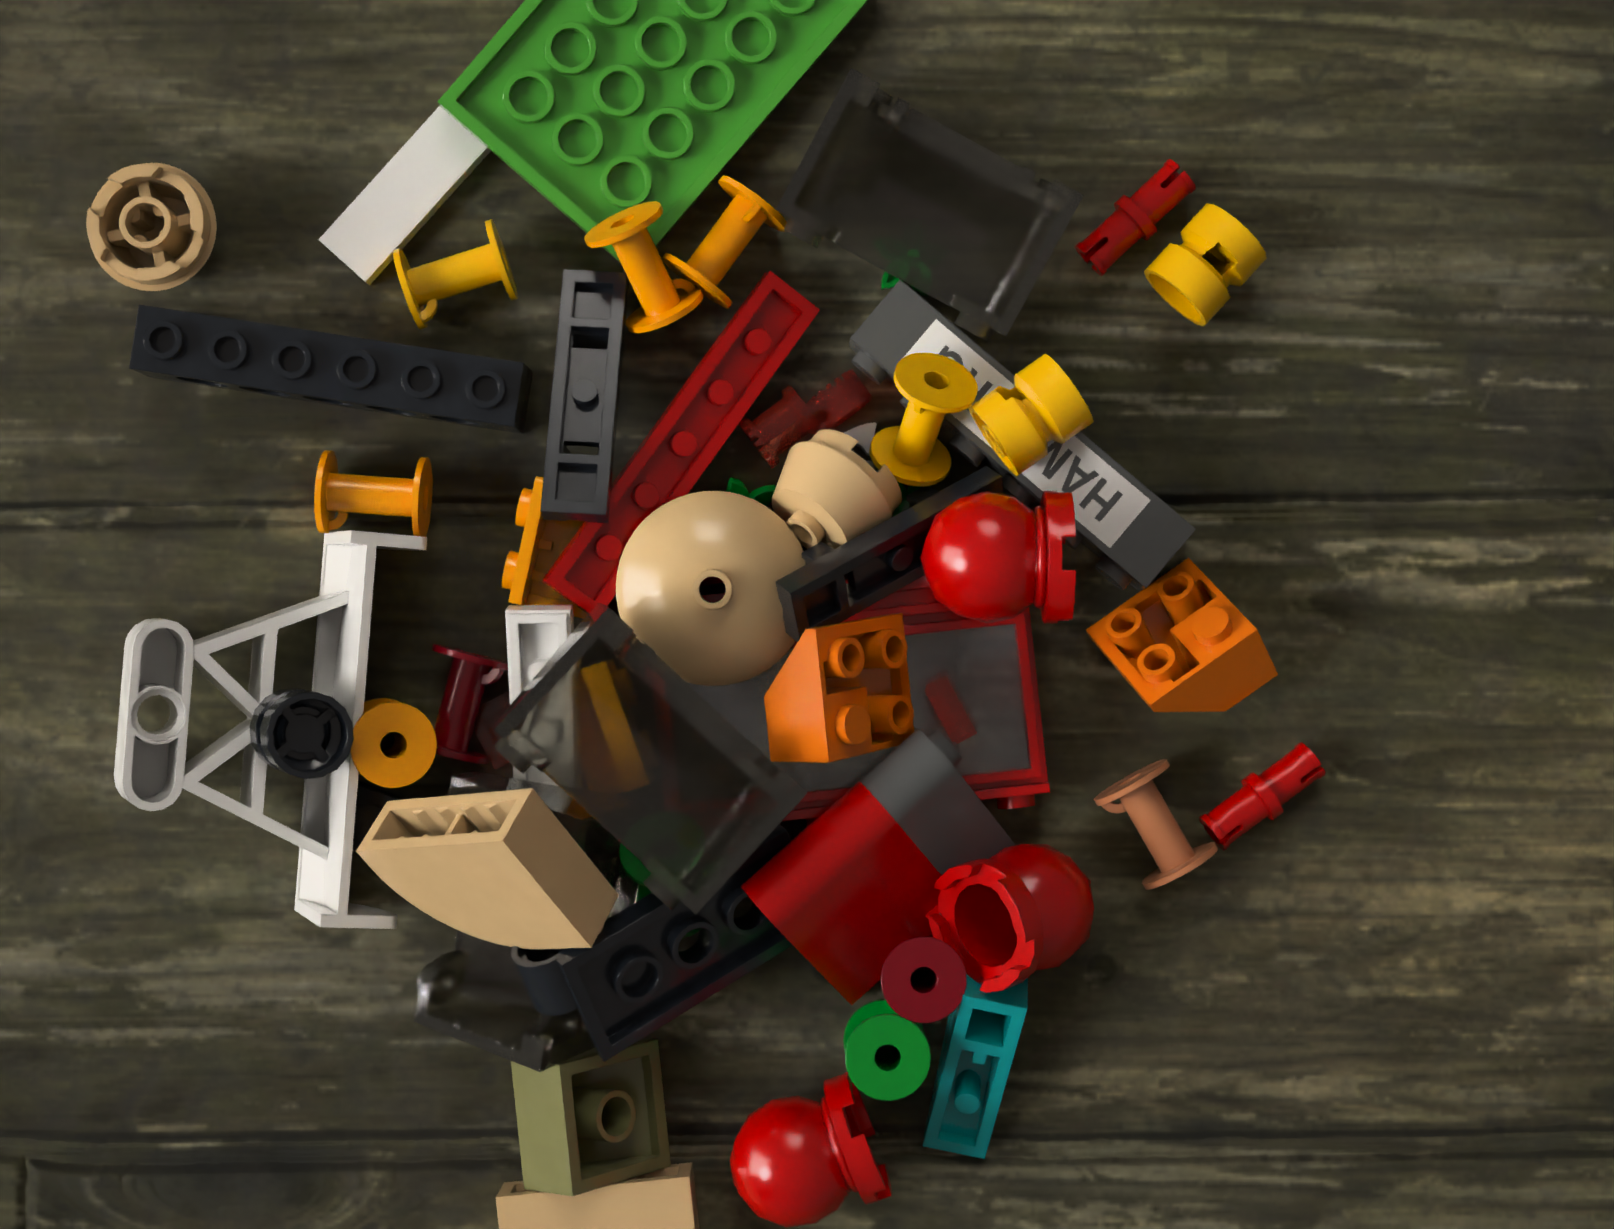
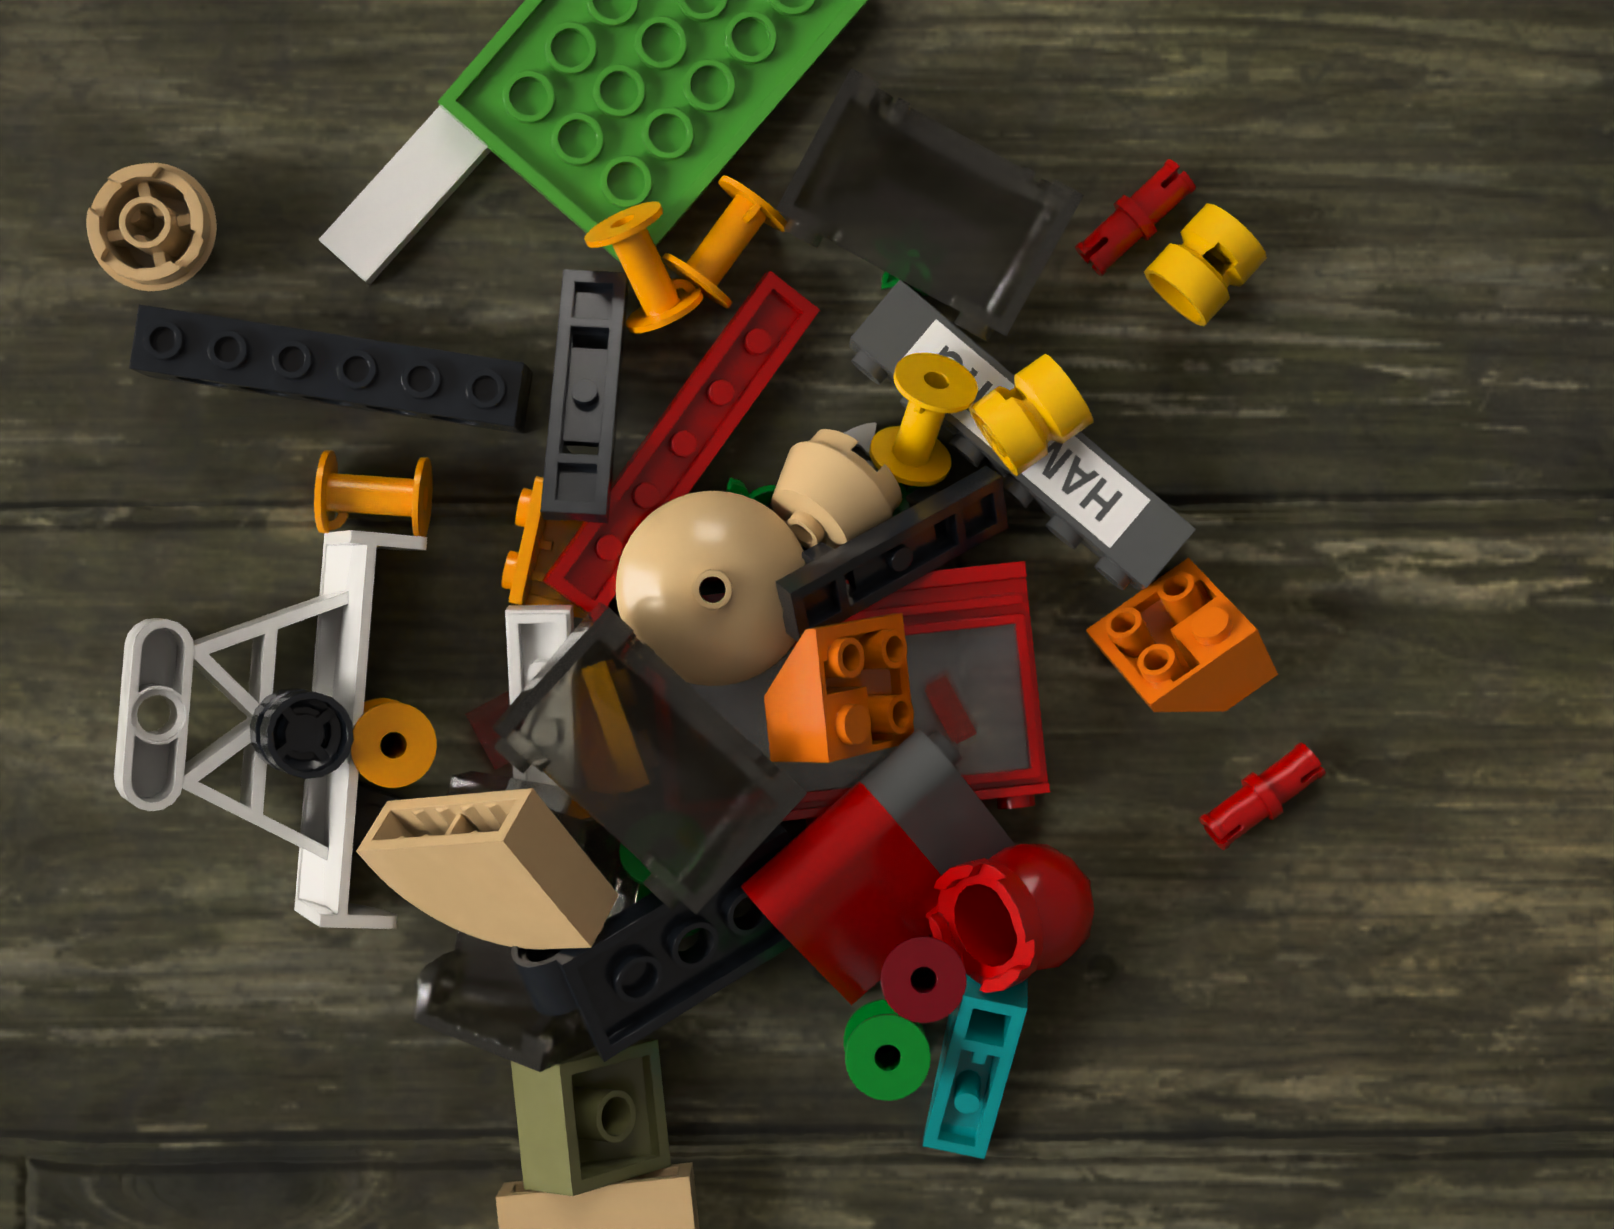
yellow piece [393,219,518,330] -> none
dark red piece [432,644,508,764] -> none
red tile [730,1072,892,1228] -> none
clear red connector [739,369,873,468] -> none
red tile [921,491,1076,623] -> none
nougat piece [1094,759,1218,890] -> none

